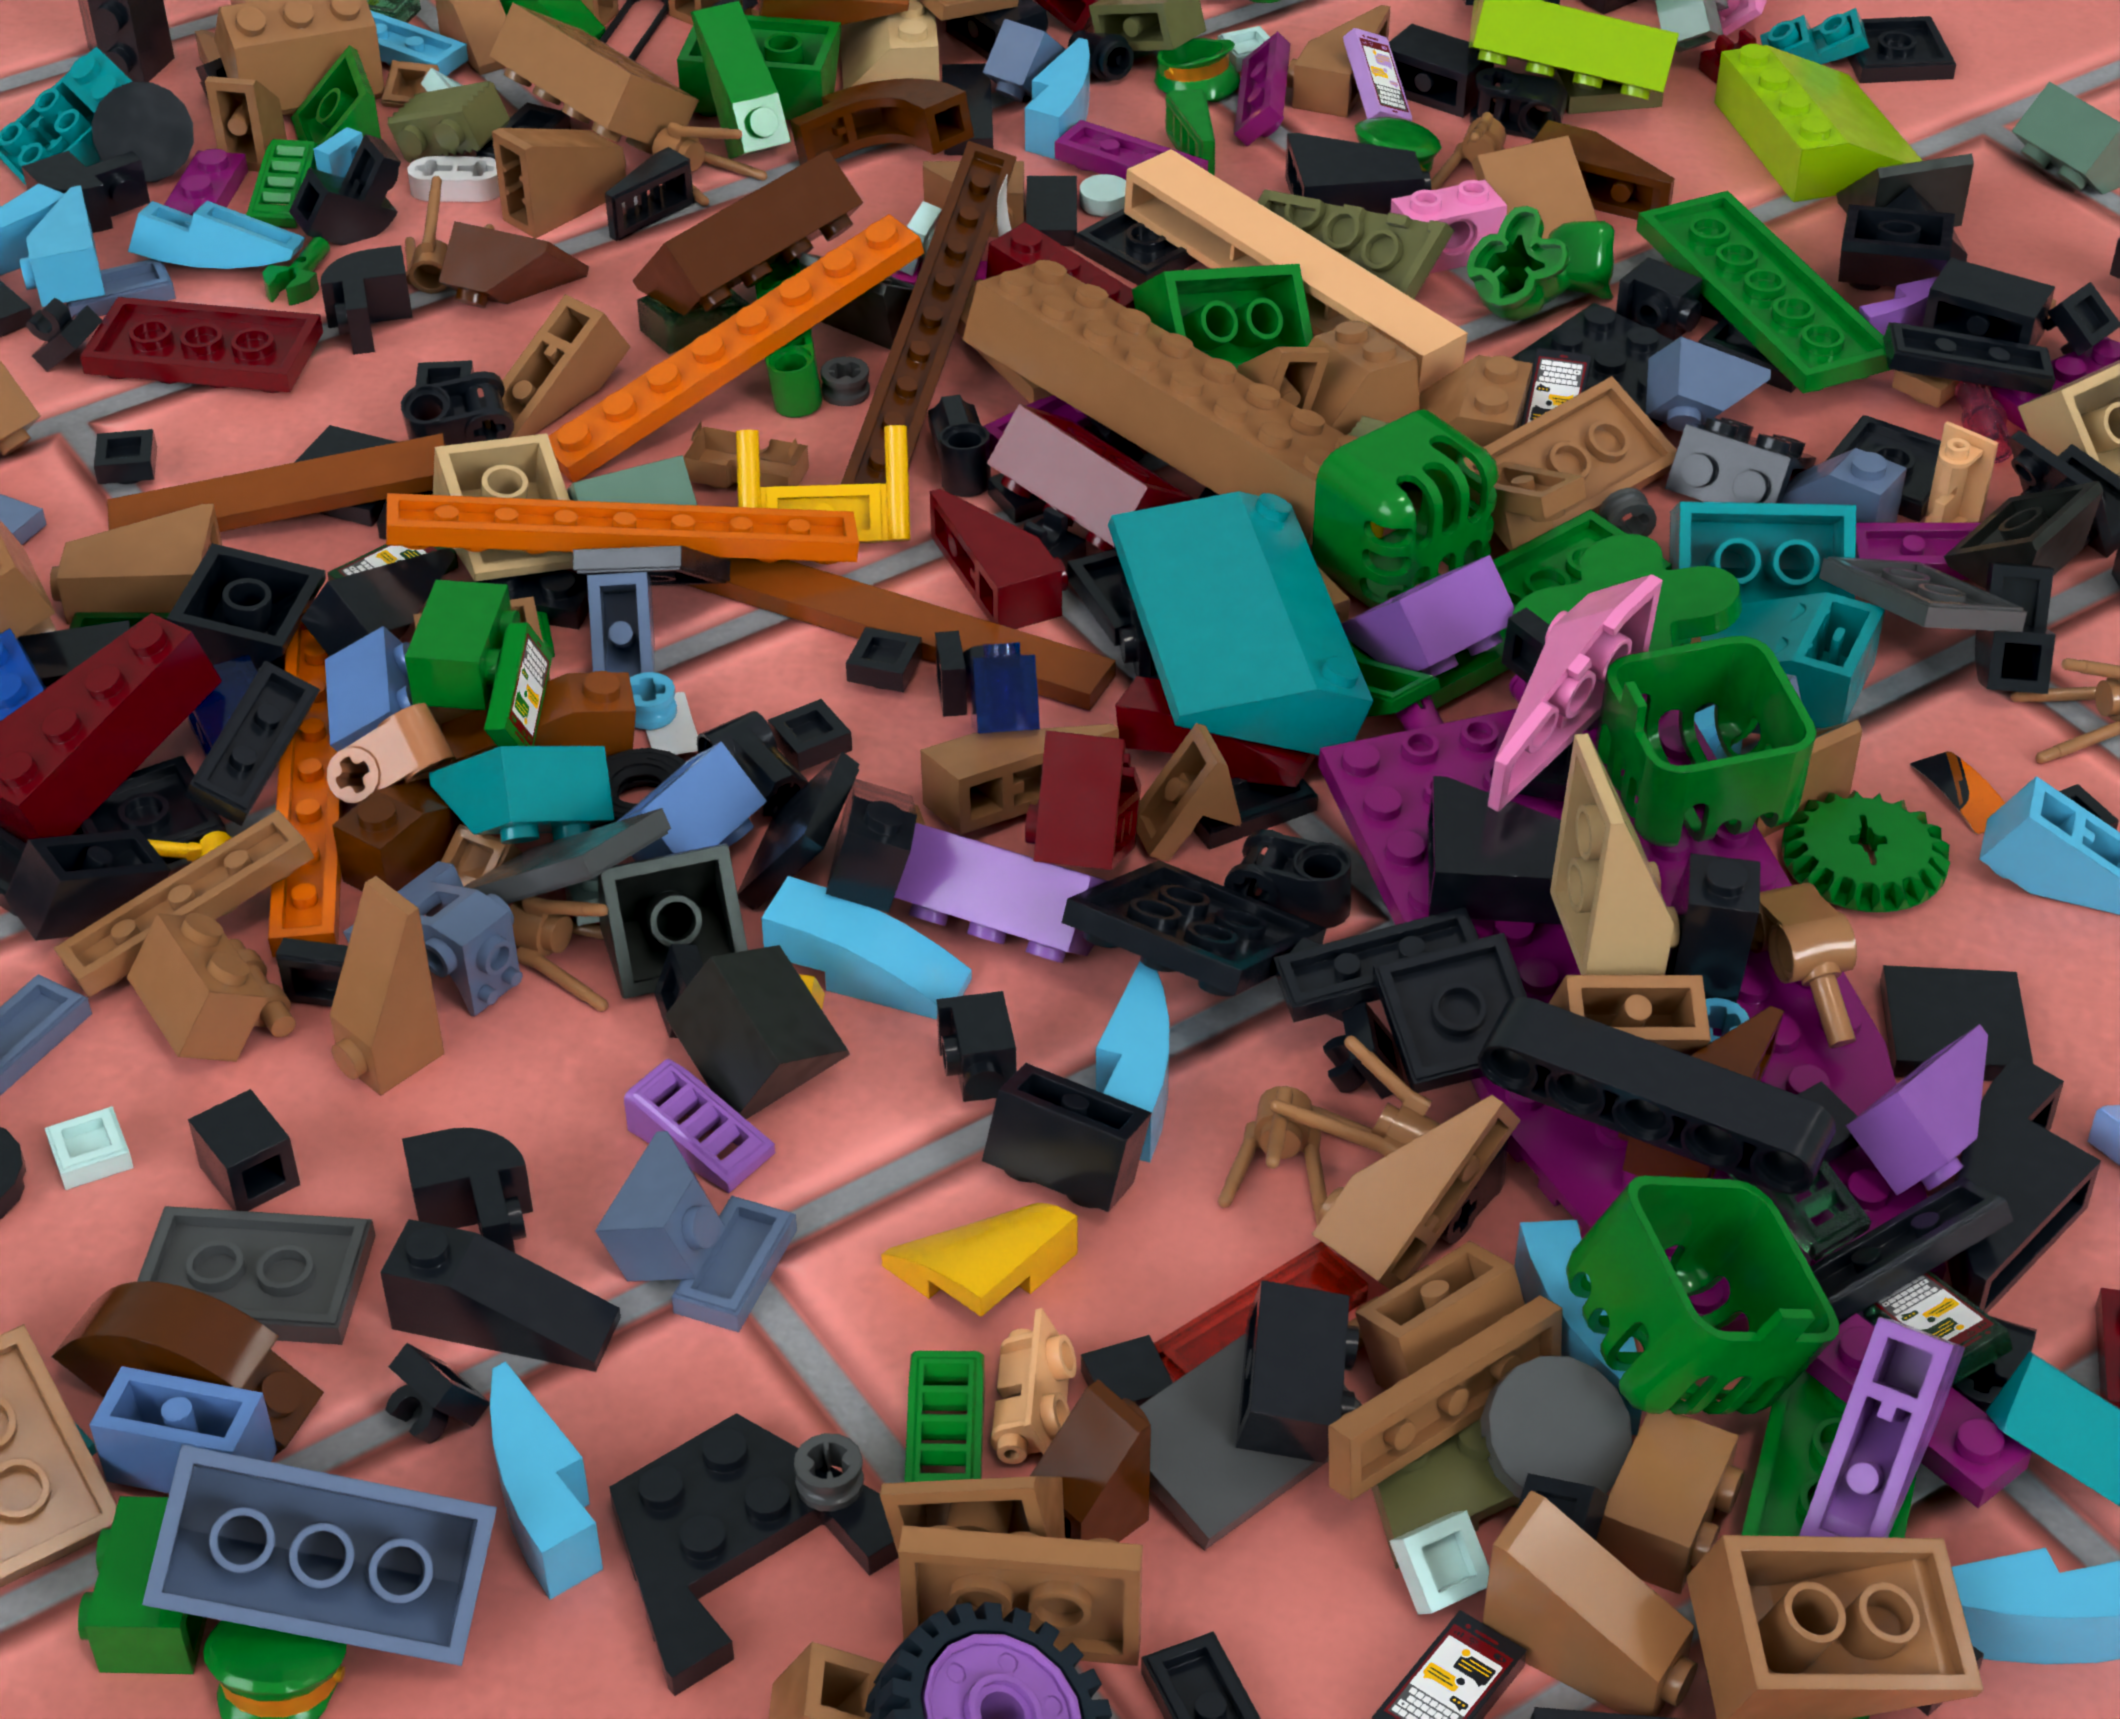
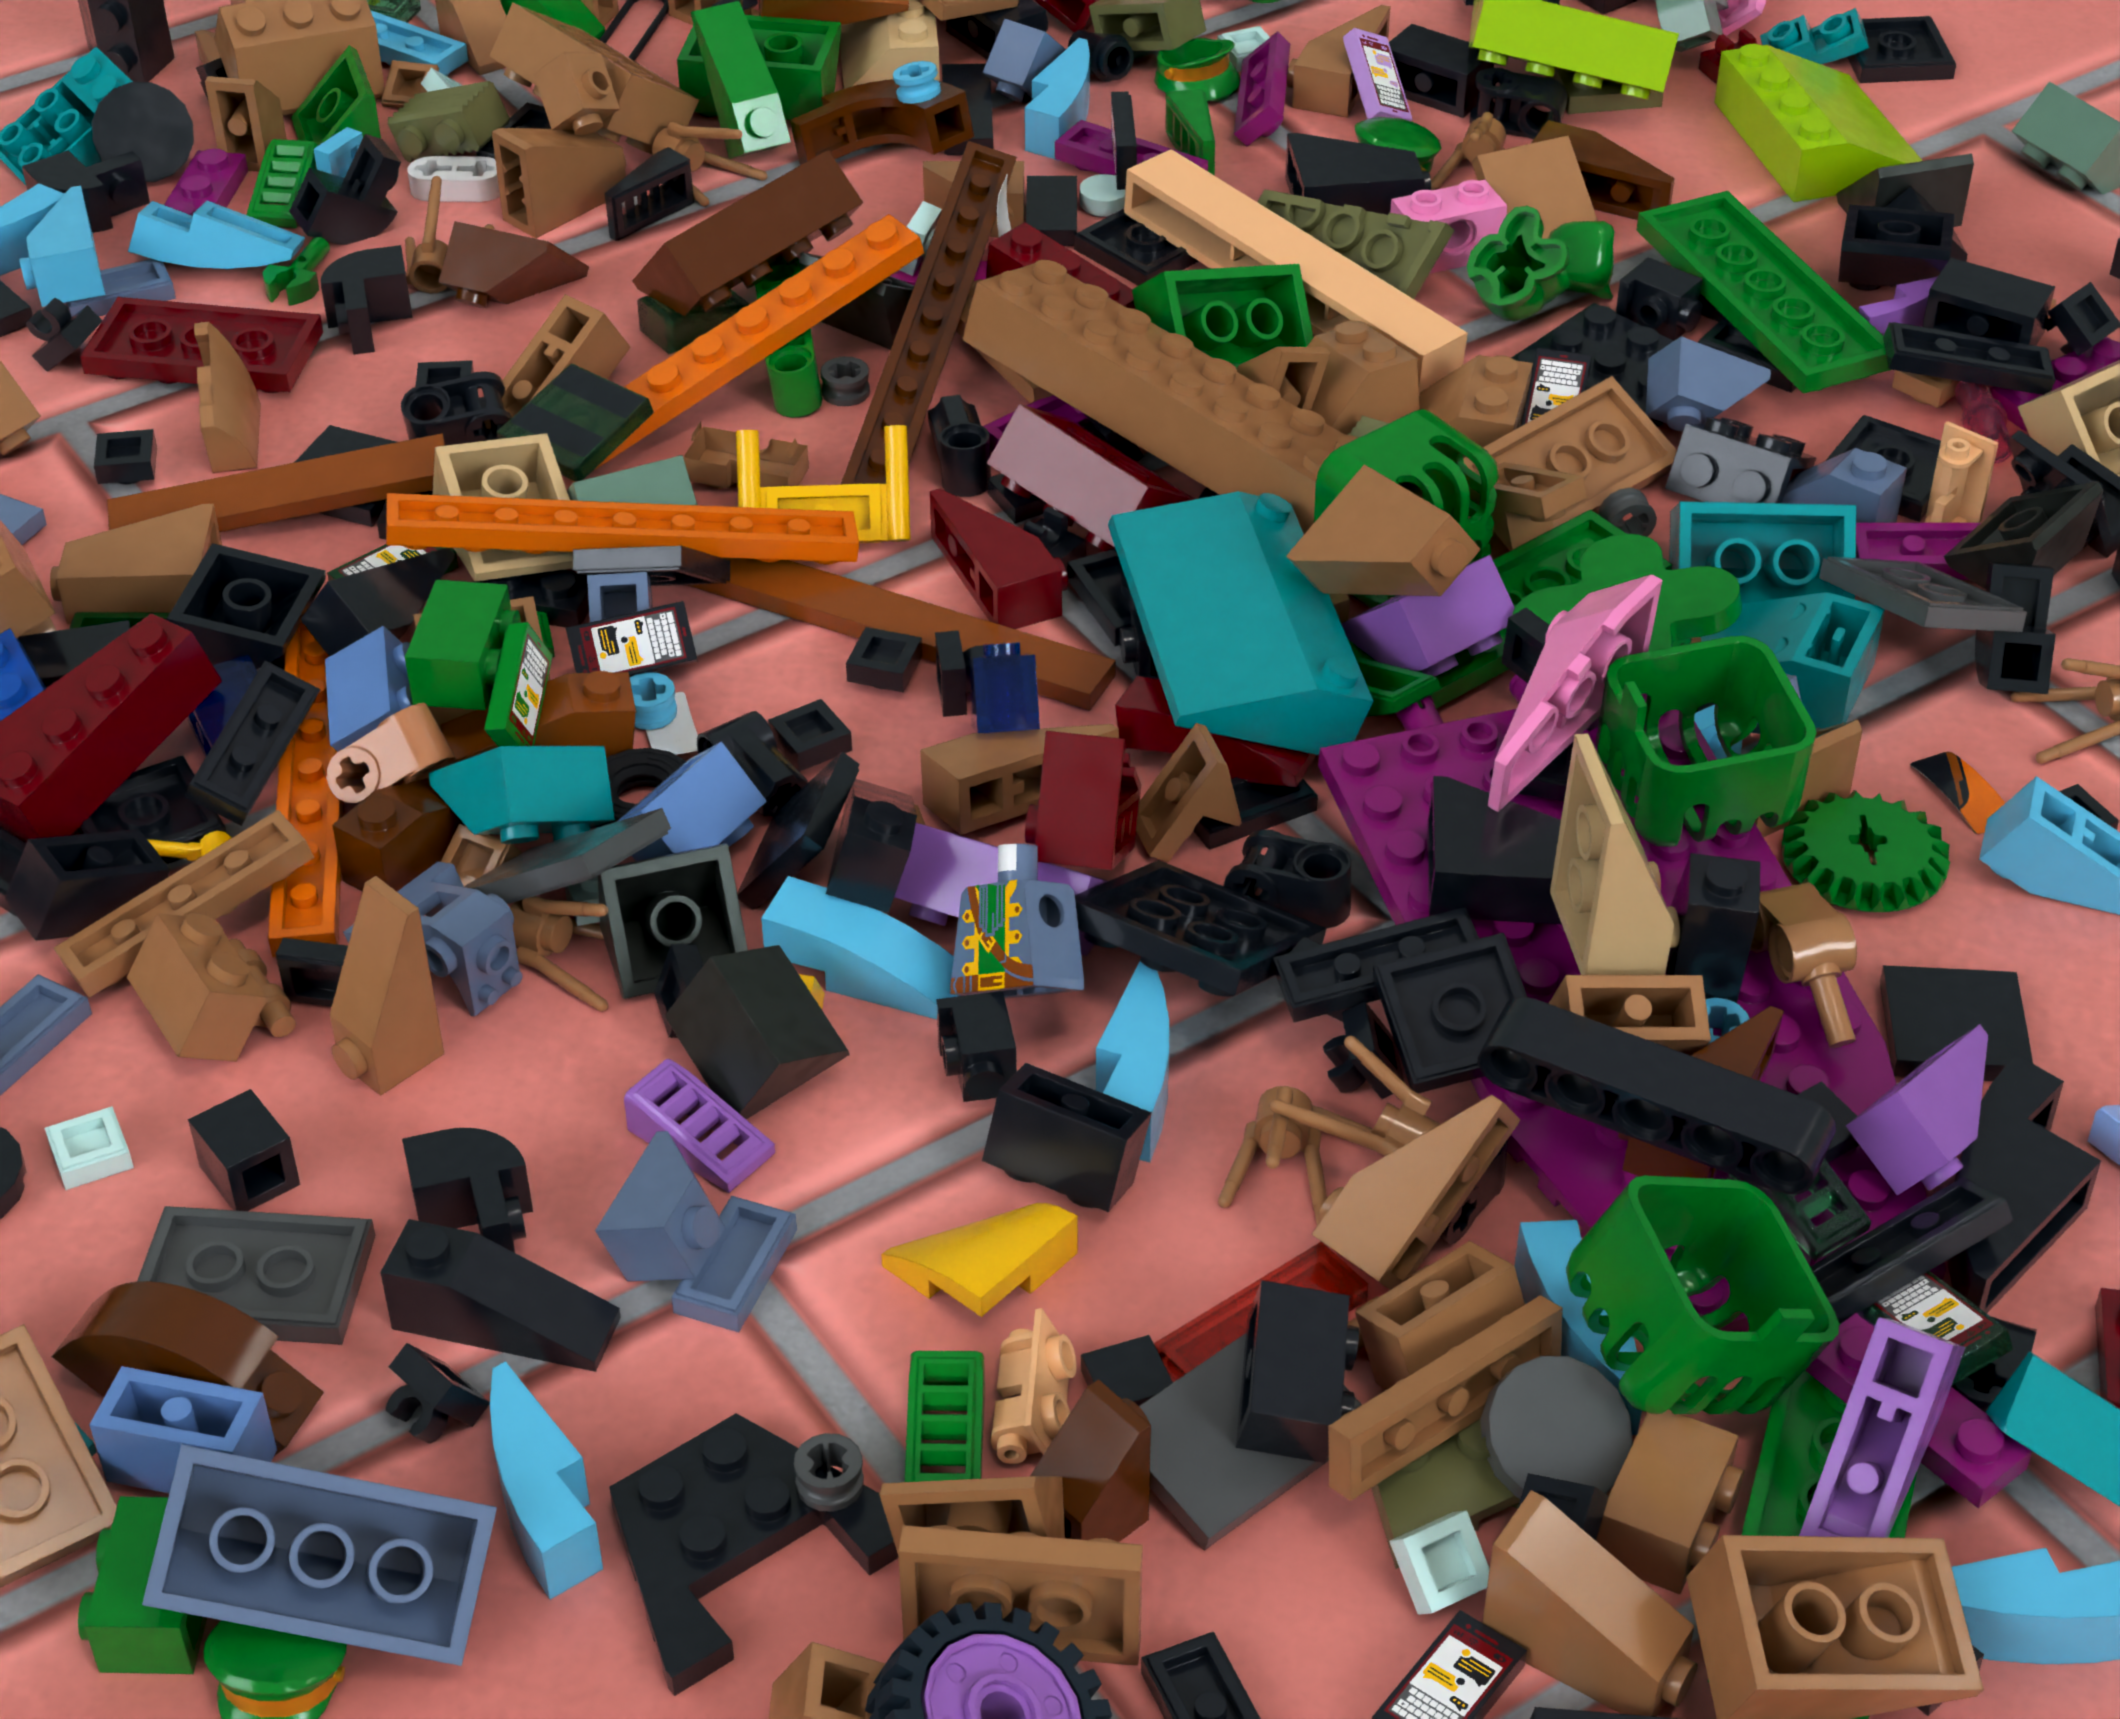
none -> medium nougat slope [194,322,261,473]
none -> tile [496,363,654,482]
none -> medium nougat brick [533,52,620,135]
none -> tile [566,601,698,677]
none -> medium azure bush [893,61,941,104]
none -> sand blue torso [950,844,1084,999]
none -> black tile [1111,91,1137,190]
none -> medium nougat slope [1286,464,1481,596]

